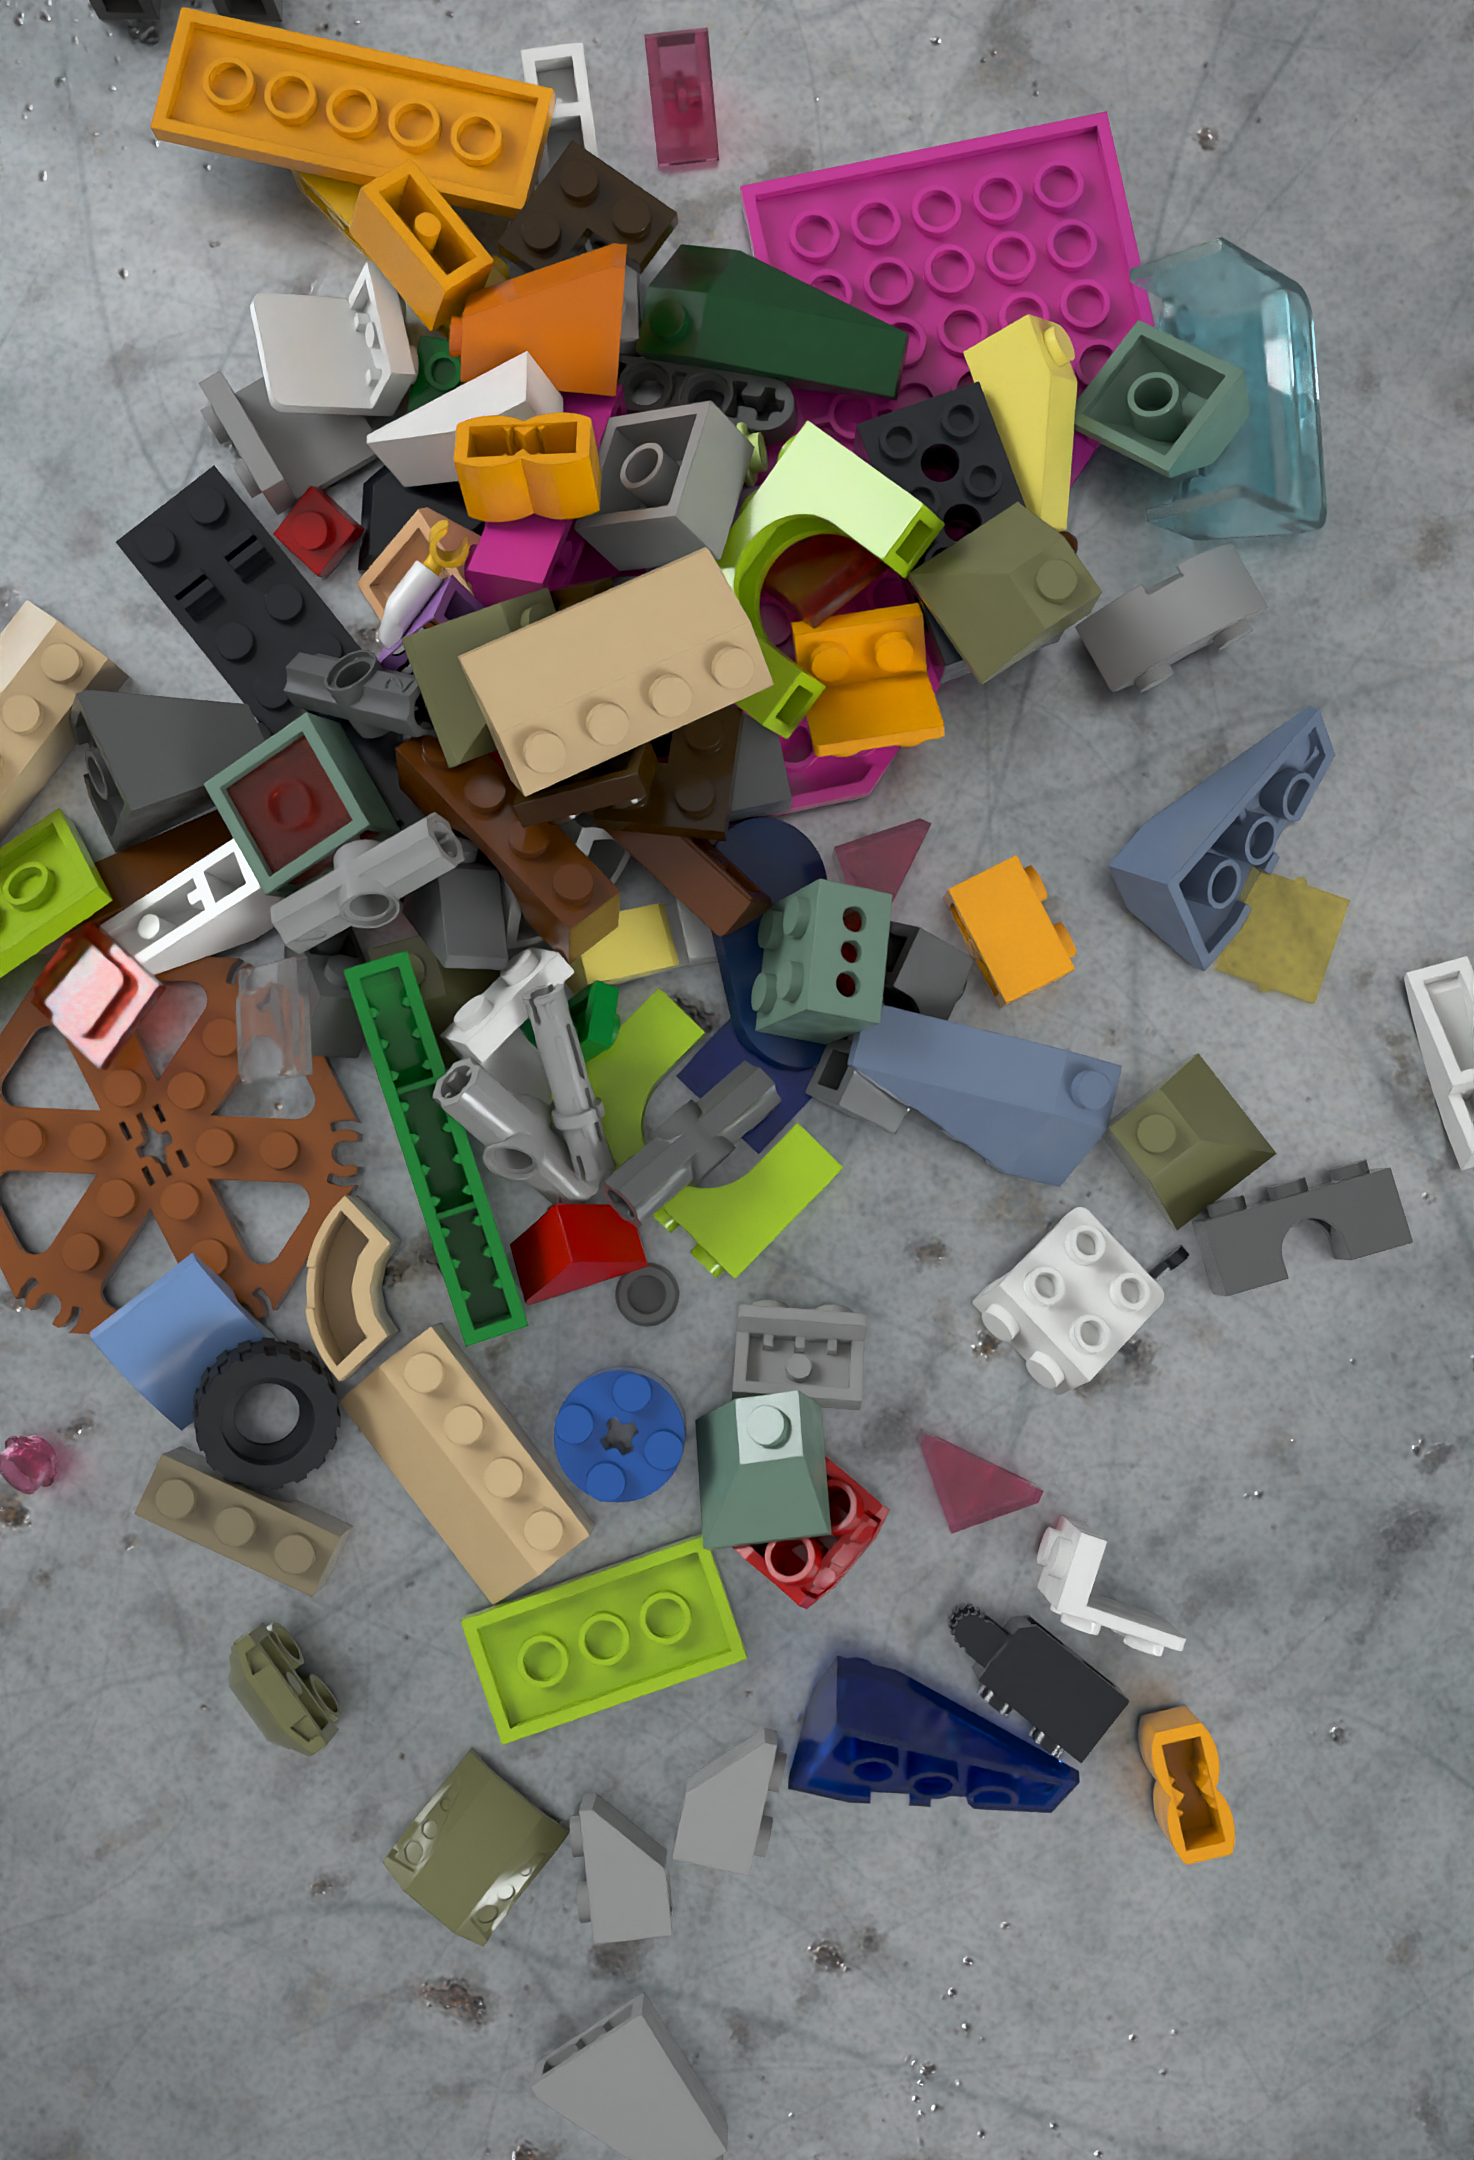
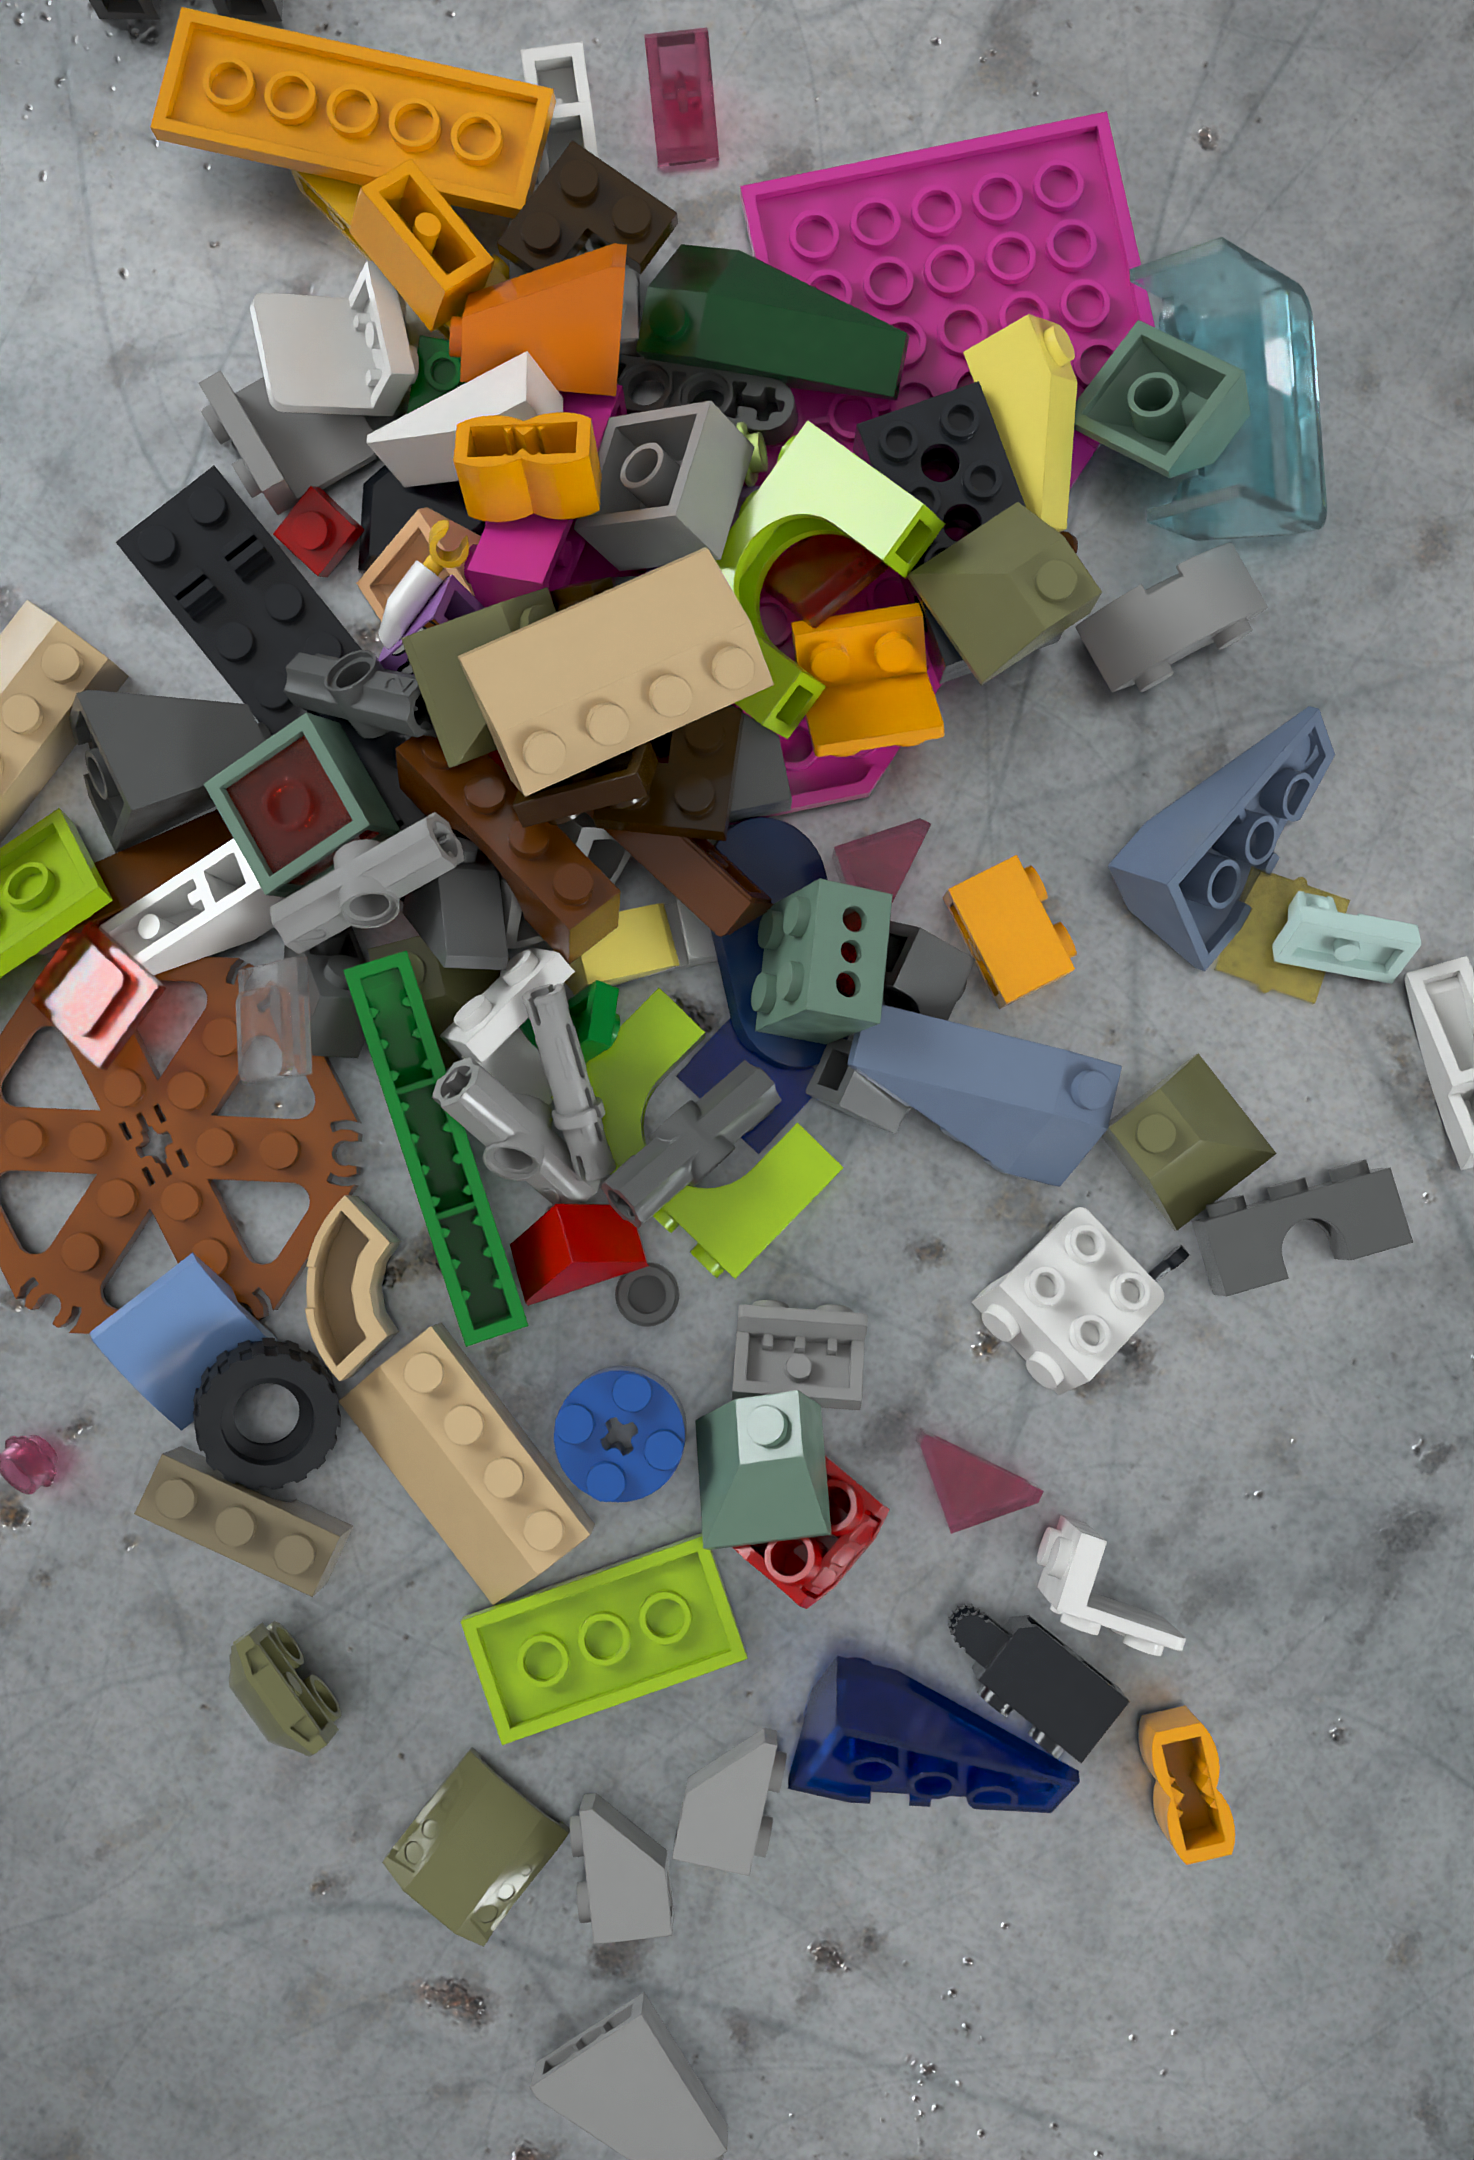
none -> light aqua hinge [1272,891,1422,984]

